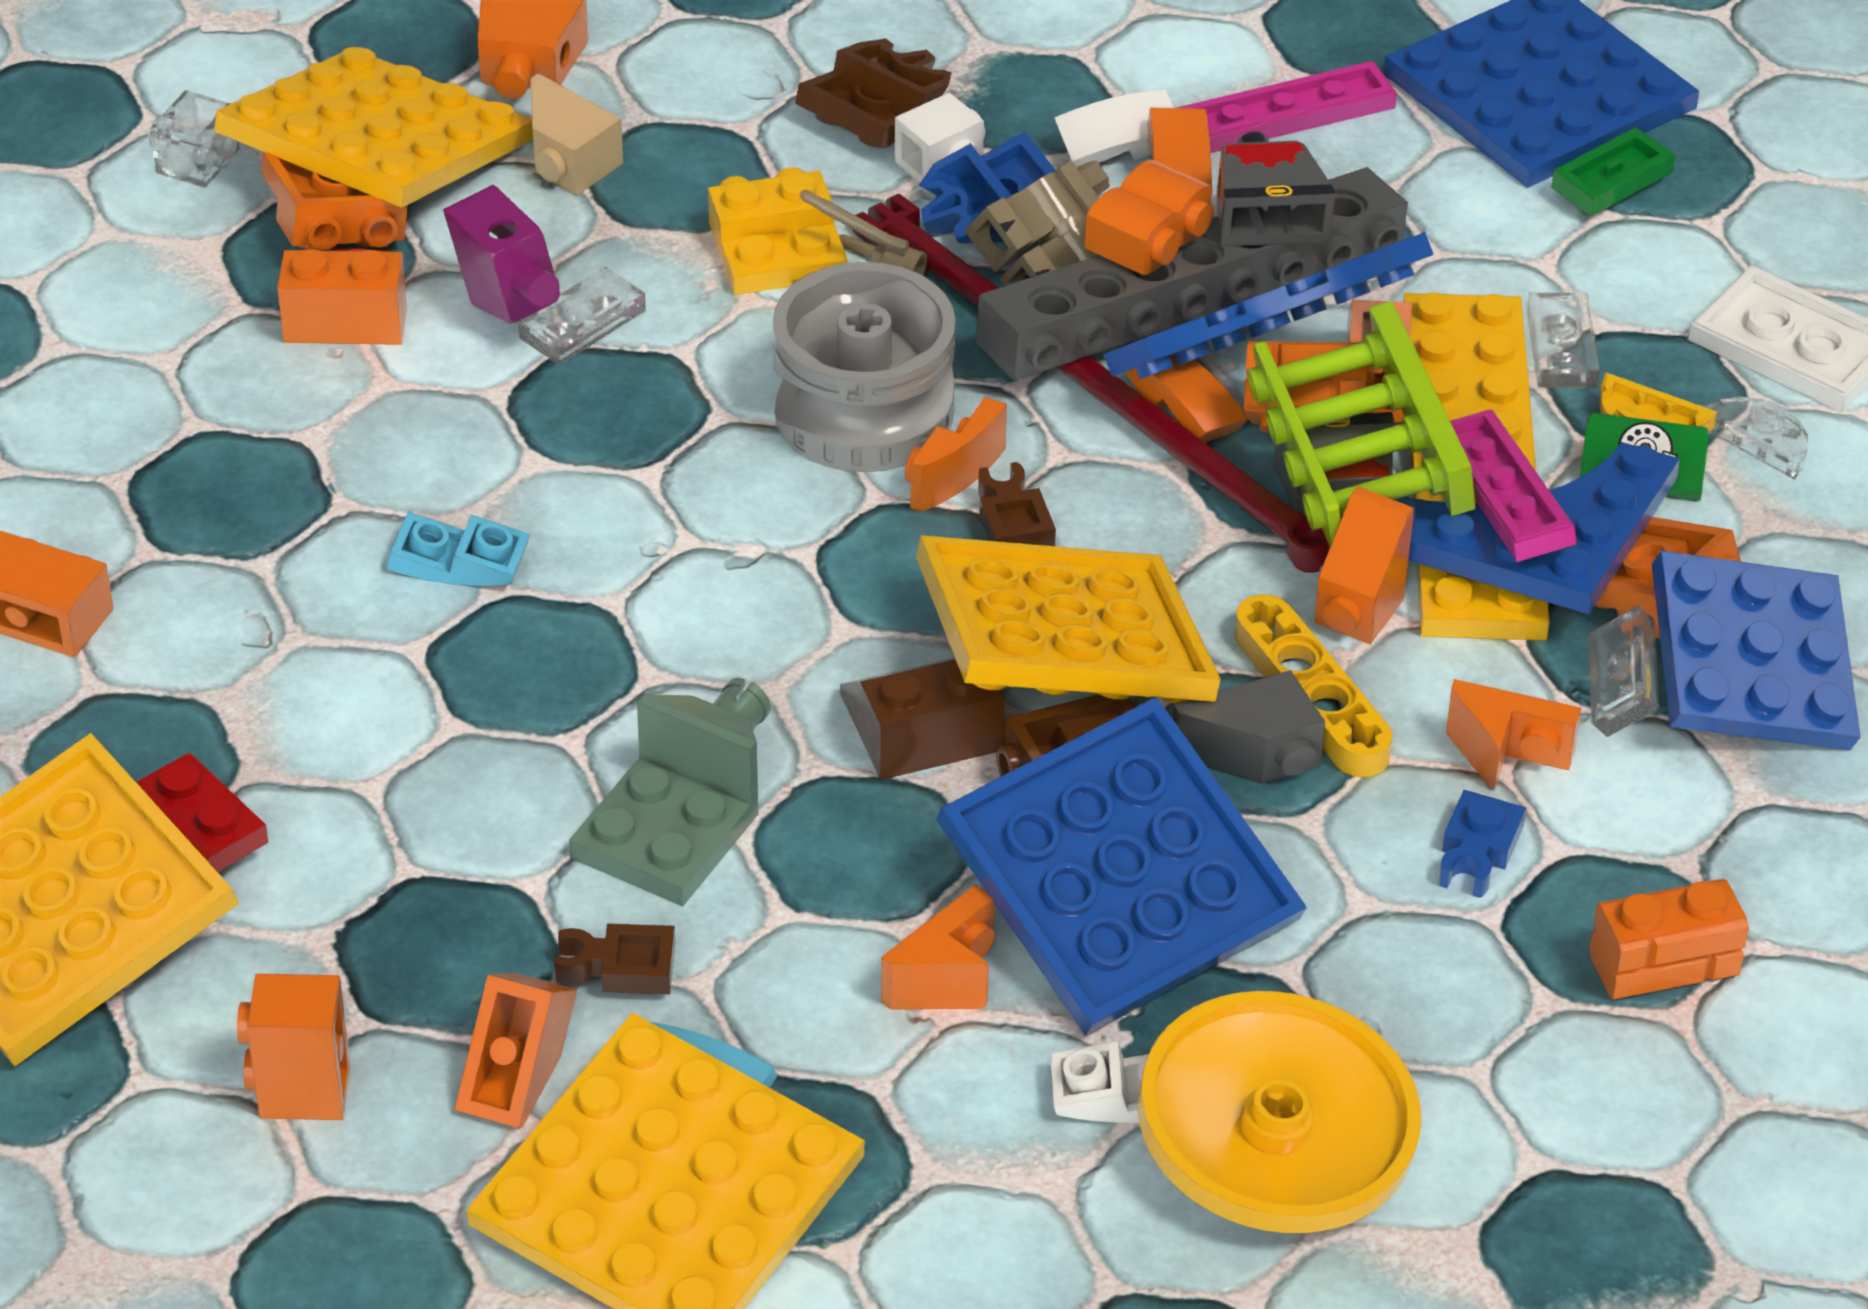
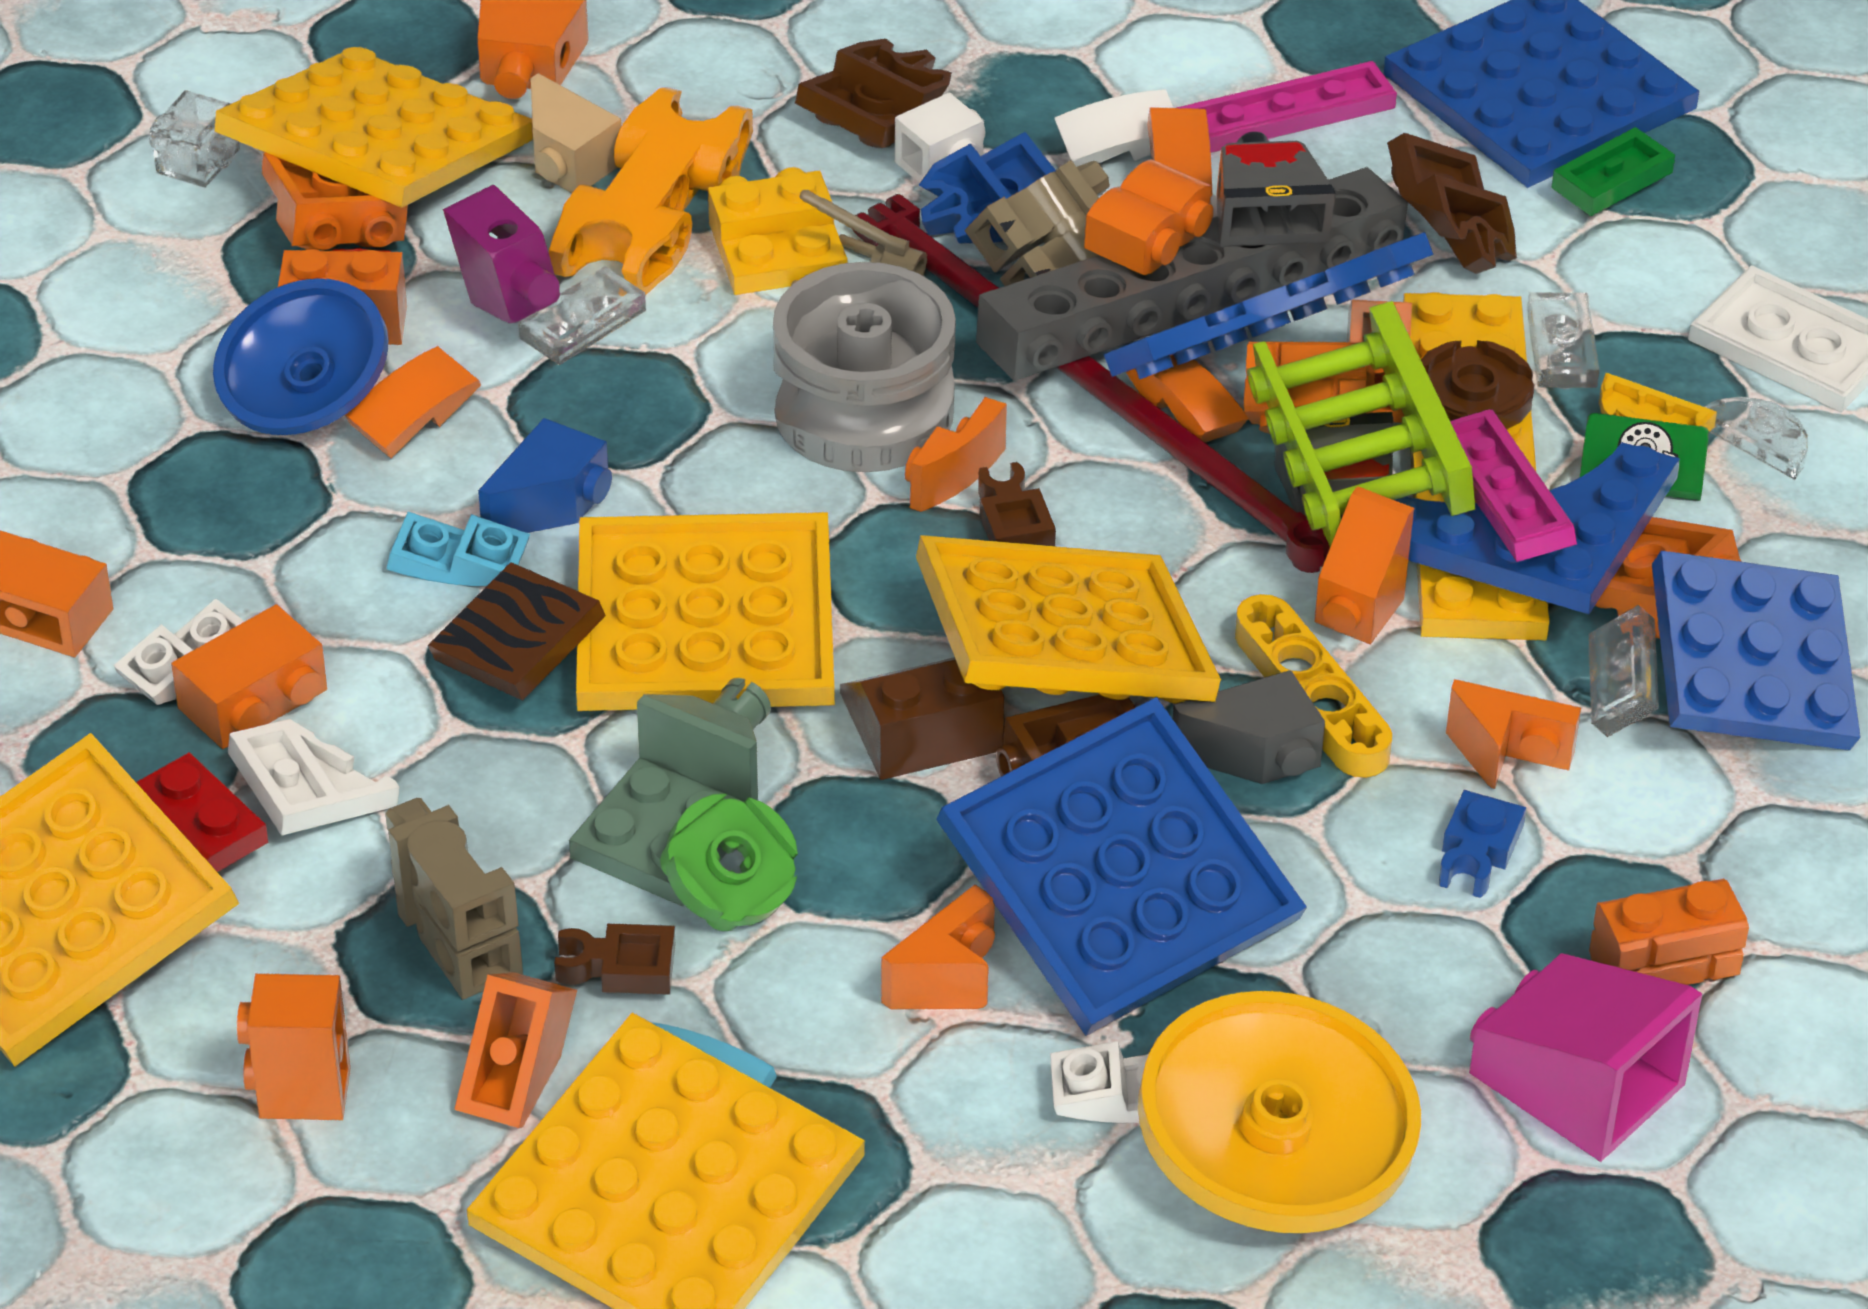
none -> white slope [114,599,245,705]
none -> orange brick [171,604,327,750]
none -> blue dish [213,278,388,435]
none -> white wing [228,719,400,836]
none -> orange slope [345,346,481,459]
none -> dark tan hips [385,798,523,1000]
none -> reddish brown tile [428,562,606,701]
none -> blue slope [478,418,612,533]
none -> light orange piece [548,87,753,297]
none -> yellow plate [576,512,835,711]
none -> bright green plate [660,794,798,931]
none -> reddish brown plate [1387,133,1517,274]
none -> reddish brown tile [1421,340,1535,430]
none -> dark pink slope [1469,953,1703,1162]

